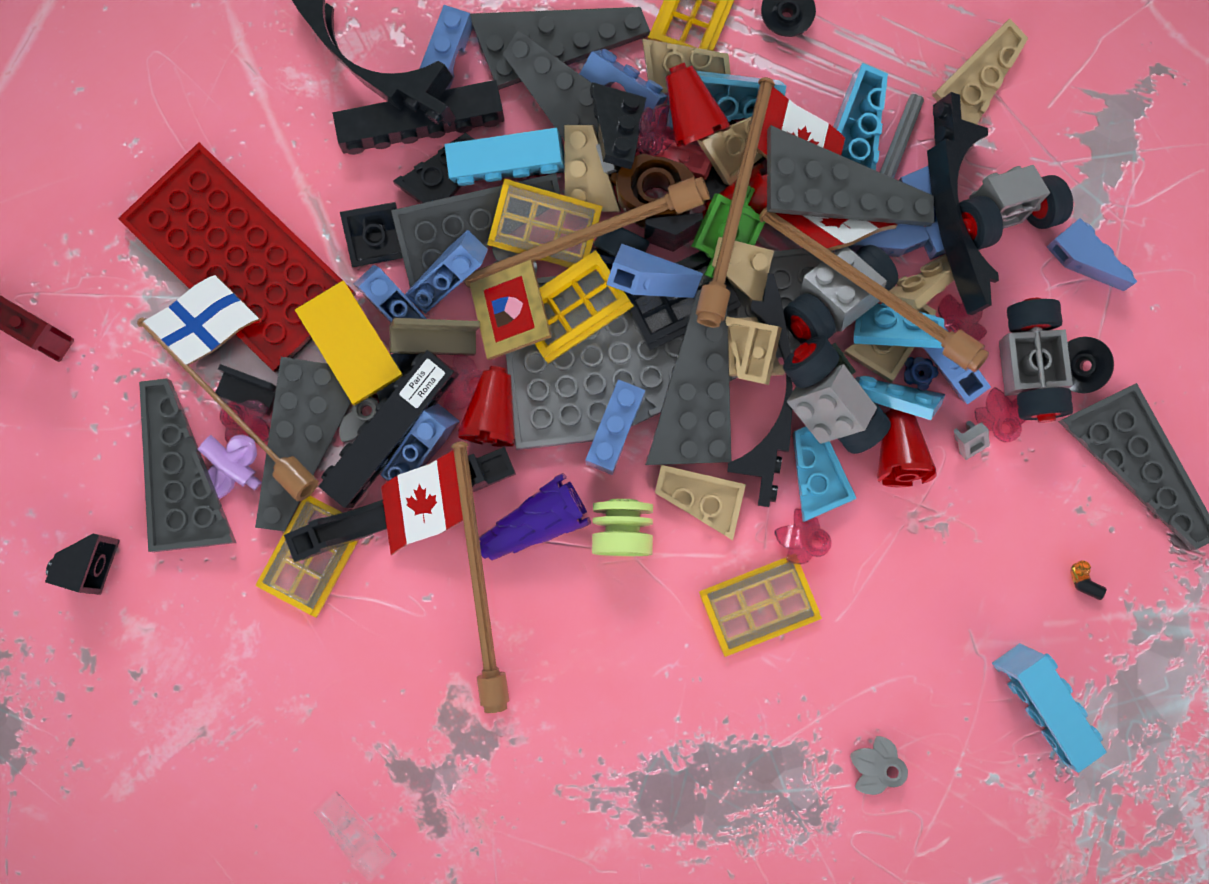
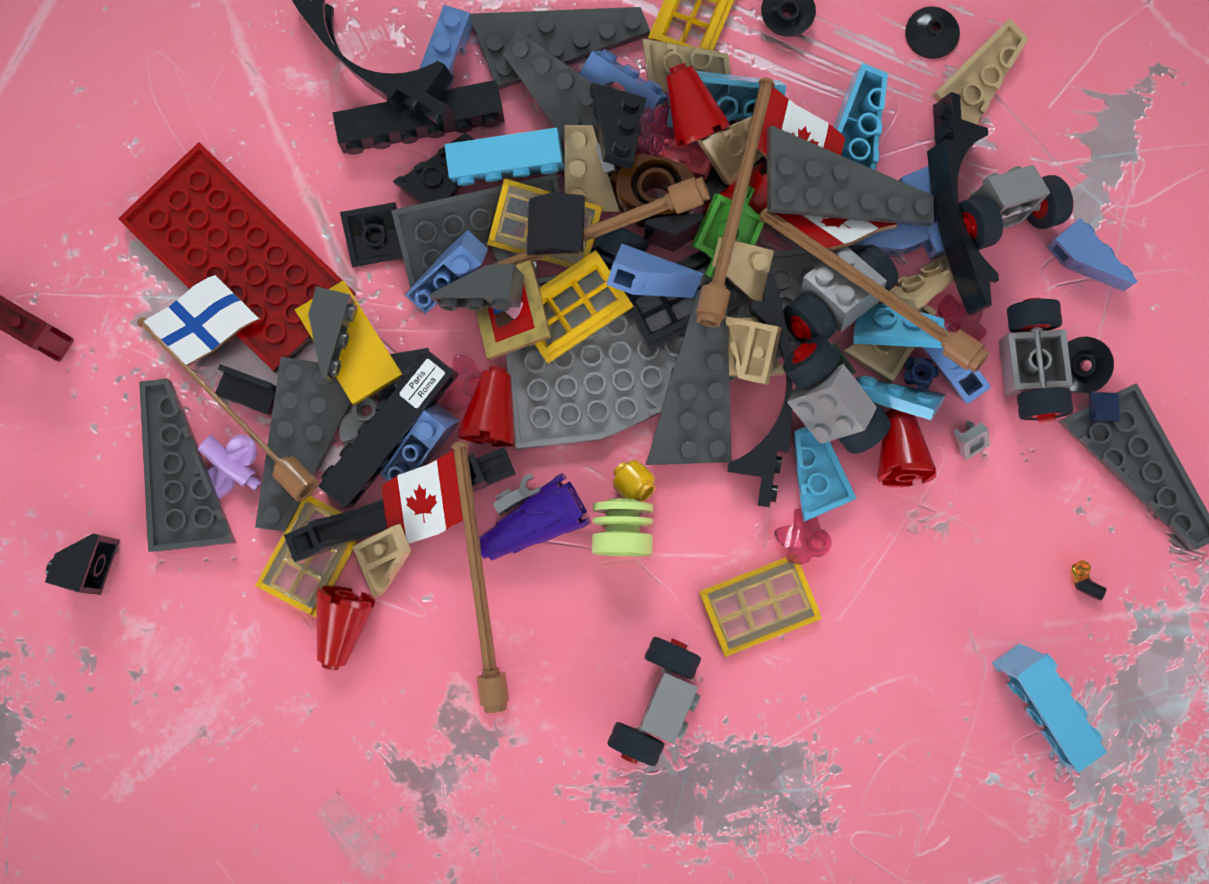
clear pink plate [219,399,270,443] -> none
medium blue slope [353,265,427,323] -> none
dark tan panel [389,318,480,356] -> none
medium blue arch [585,379,645,475] -> none
tan wing [655,465,746,540] -> none
light grey plate [850,736,908,795] -> none
light grey axle [880,94,924,178] -> none
clear pink plate [974,387,1026,442] -> none
none -> dark grey slope [308,287,357,384]
none -> red cone [316,585,376,670]
none -> tan wing [352,524,411,598]
none -> dark grey slope [430,264,524,311]
none -> light grey plate [493,474,540,516]
none -> black slope [527,192,585,255]
none -> brick [607,637,701,766]
none -> yellow head [613,460,656,502]
none -> black dish [905,6,960,59]
none -> dark blue slope [1089,392,1120,422]

